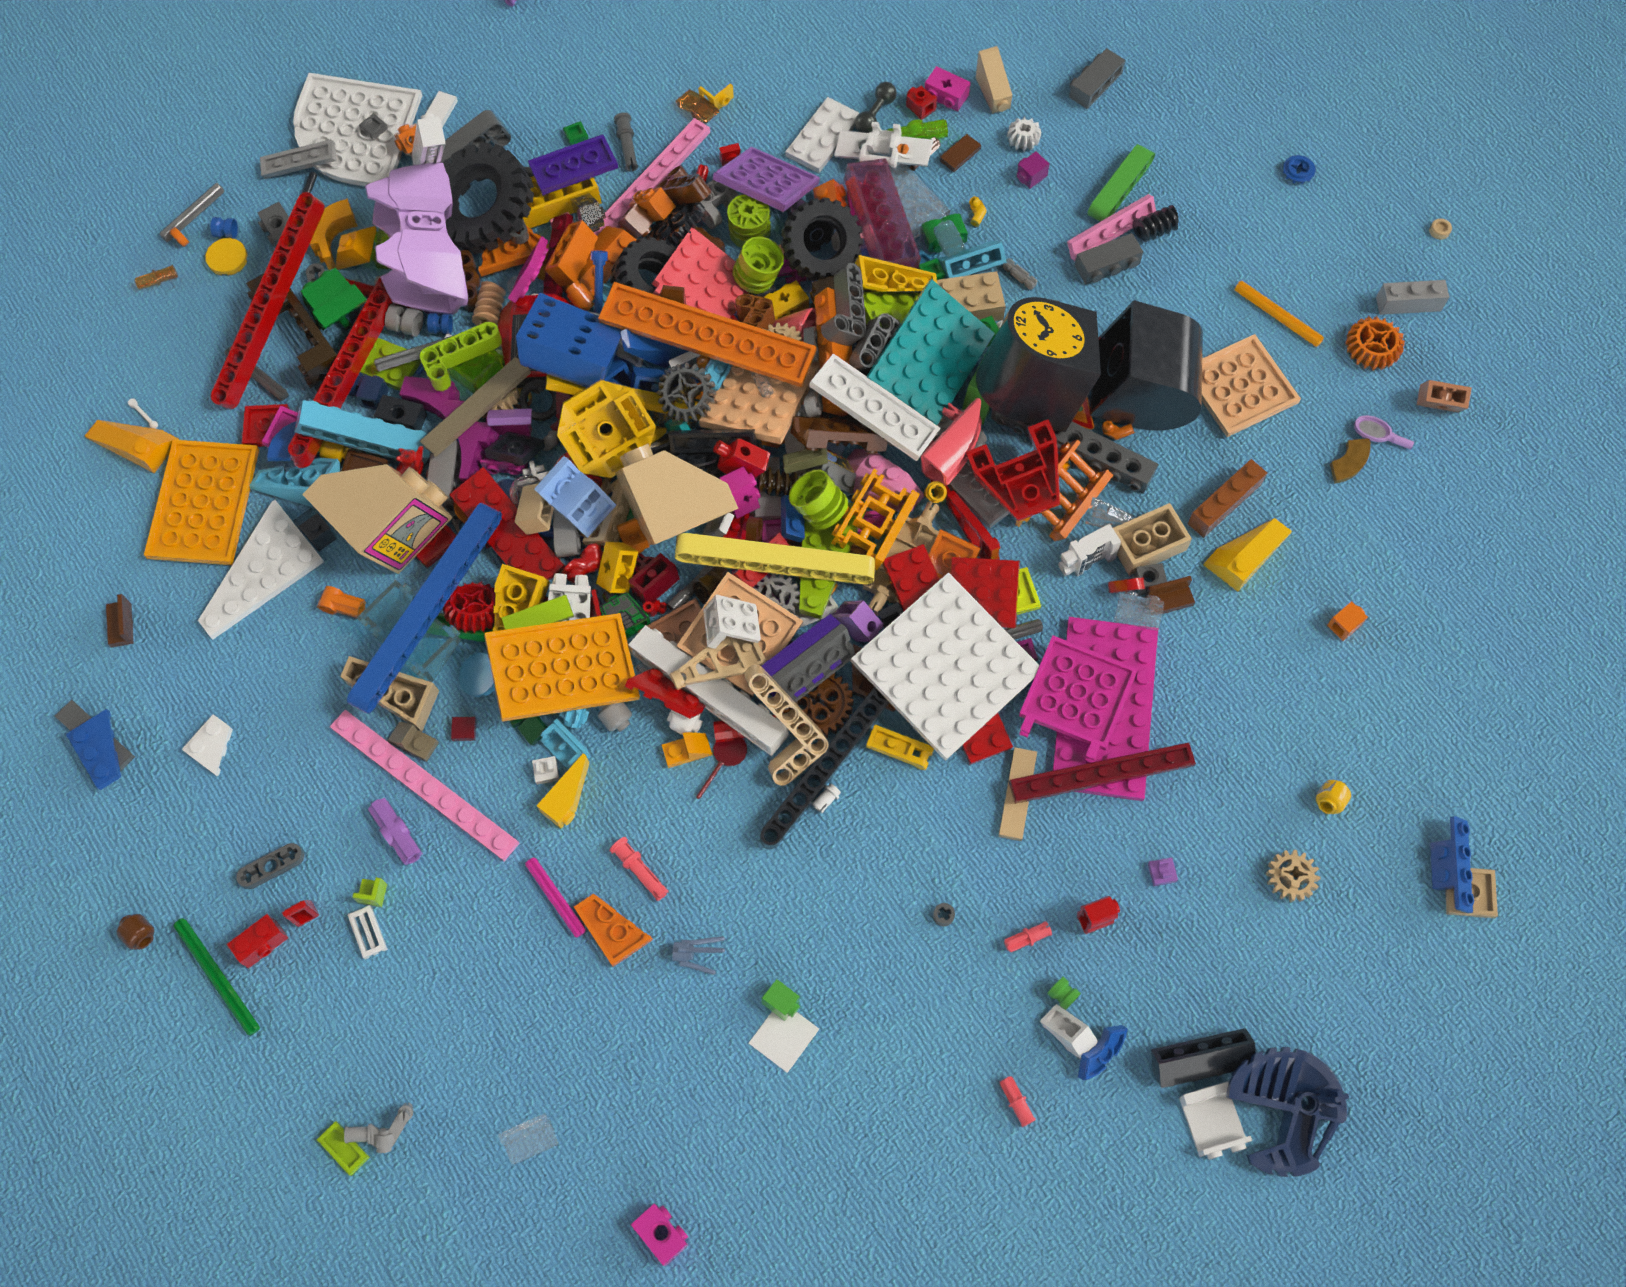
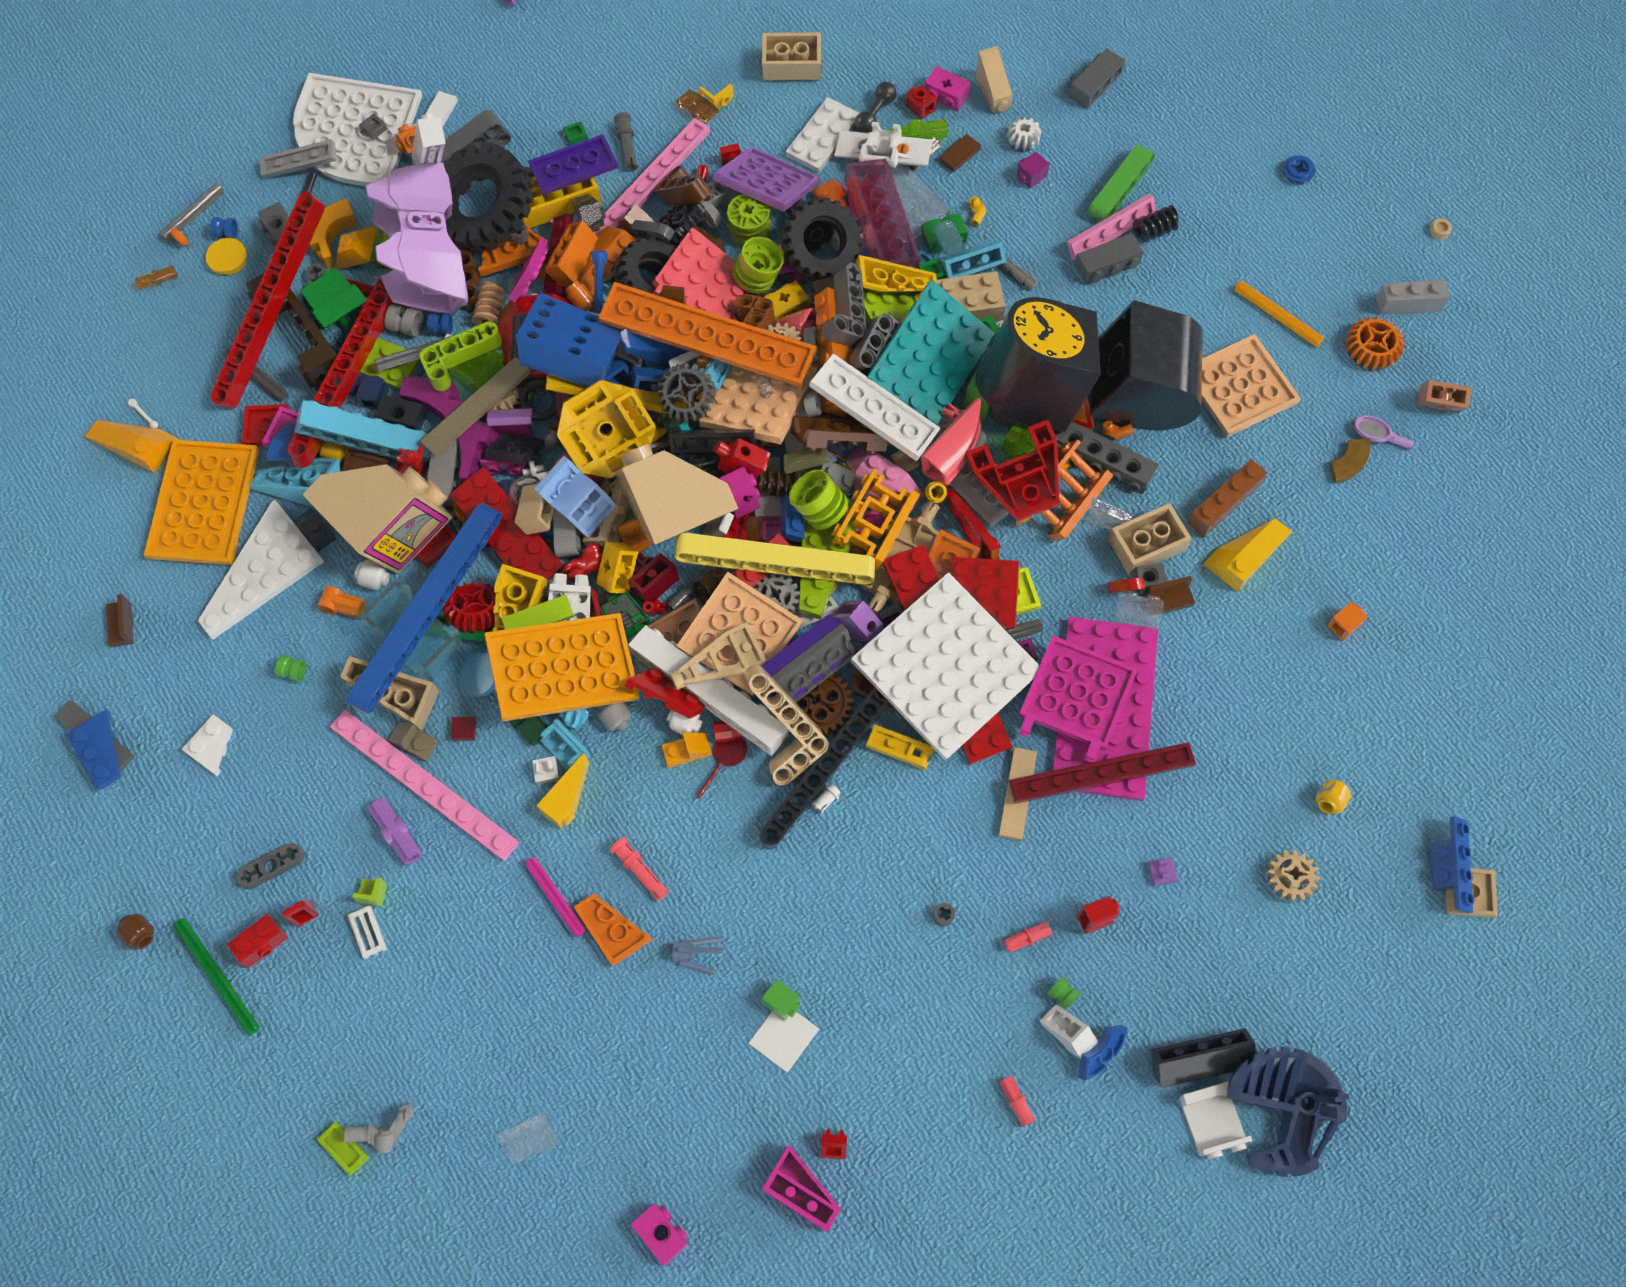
orange brick [629,187,676,222] -> none
white bracket [703,594,761,649] -> none
white hips [1058,524,1121,577] -> none
none -> bright green wheel [275,655,307,682]
none -> white head [354,559,390,591]
none -> dark grey beam [630,220,674,242]
none -> tan brick [762,32,821,80]
none -> dark pink wedge [762,1144,841,1233]
none -> red tile [821,1129,847,1159]
none -> tan plate [890,450,919,473]
none -> clear neon green brick [1002,425,1035,459]

